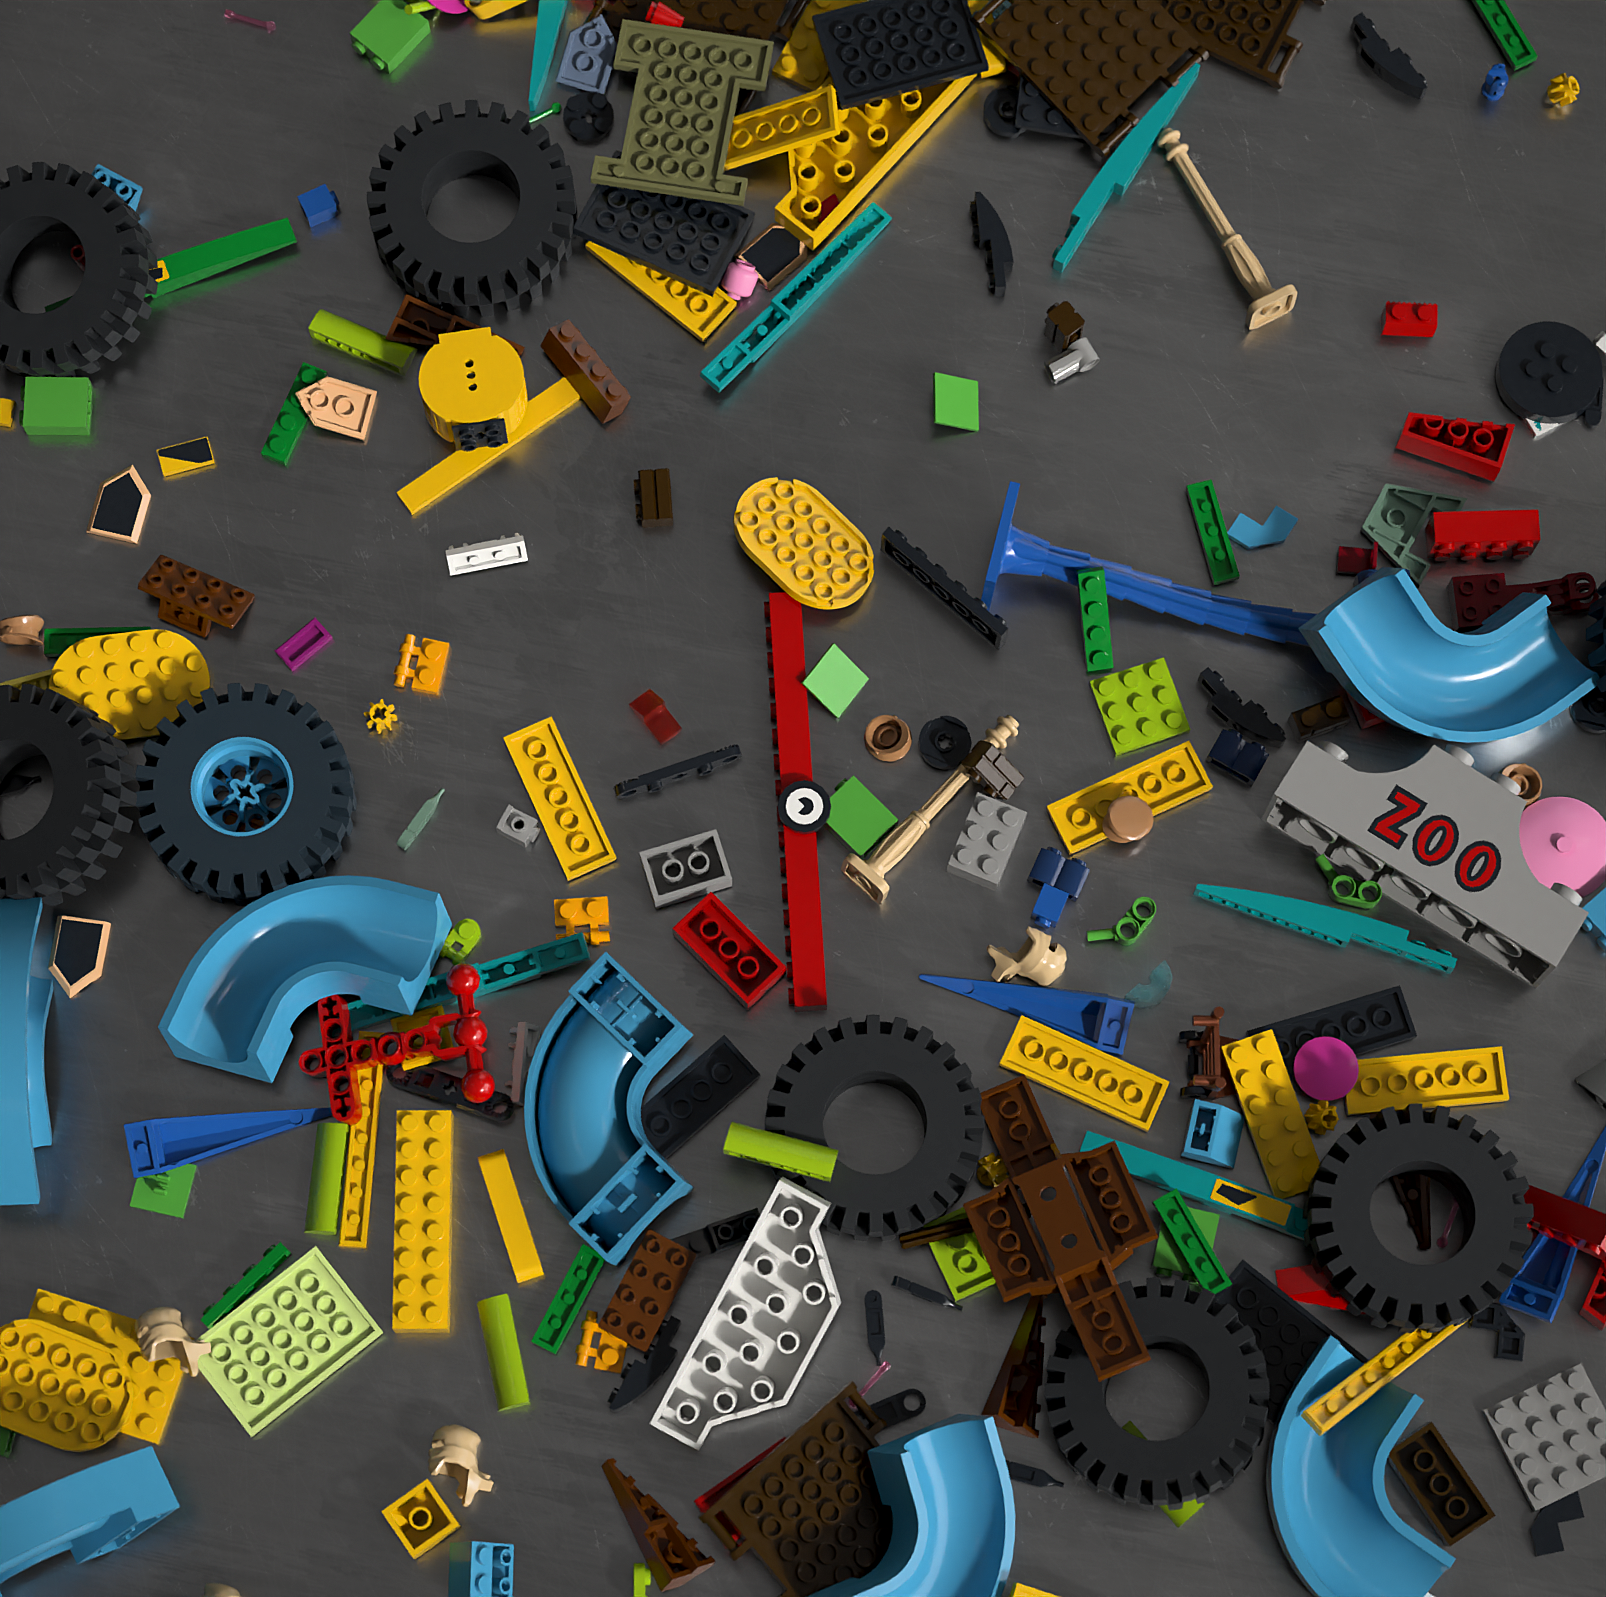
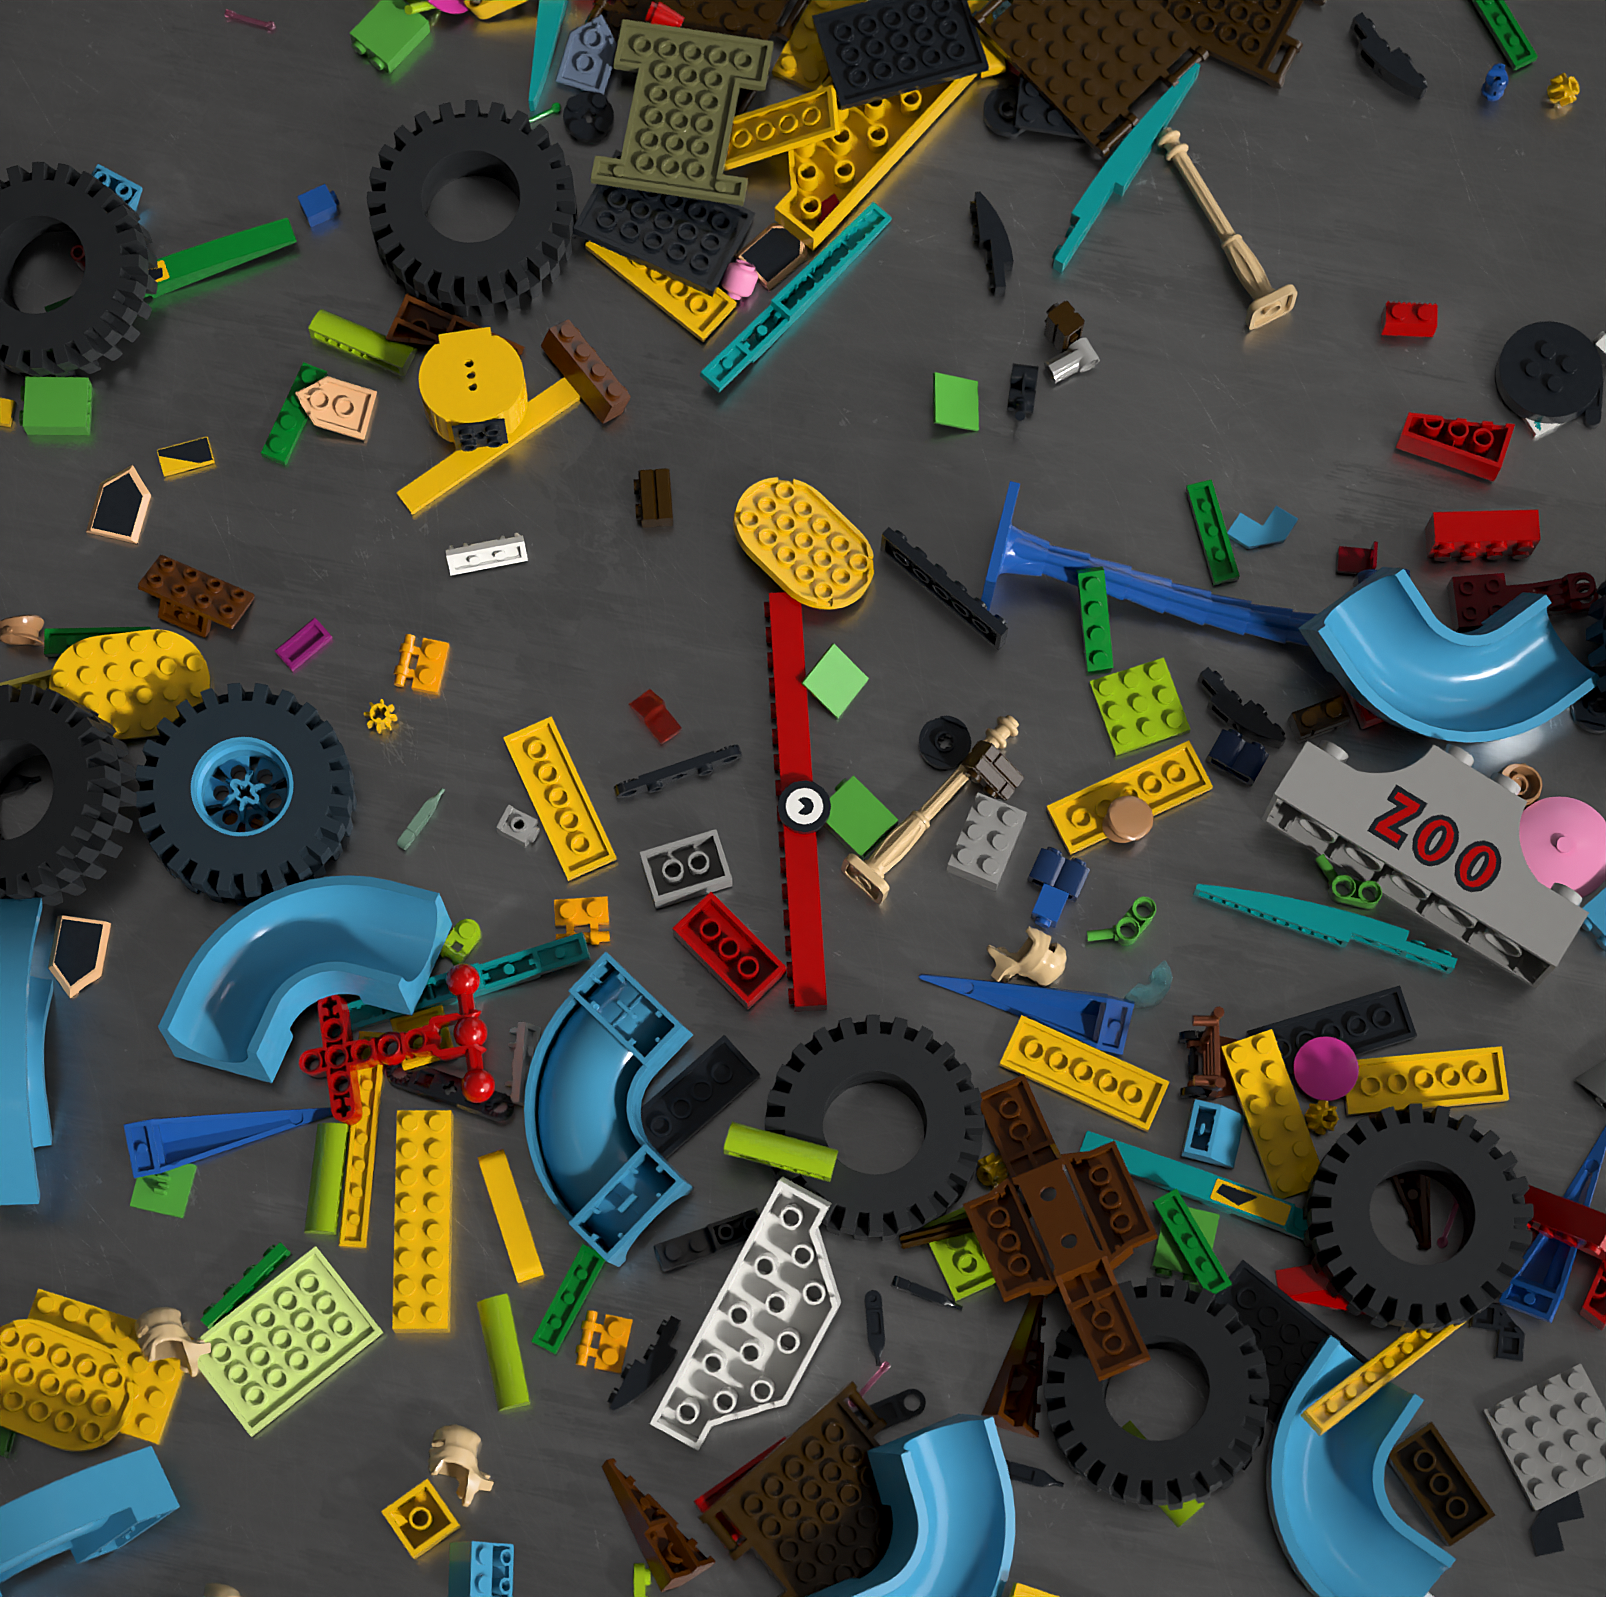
reddish brown bracket [598,1230,697,1352] -> none
medium nougat piece [864,715,912,762] -> none
sand green wing [1361,484,1467,588] -> none
none -> black beam [1007,363,1039,421]

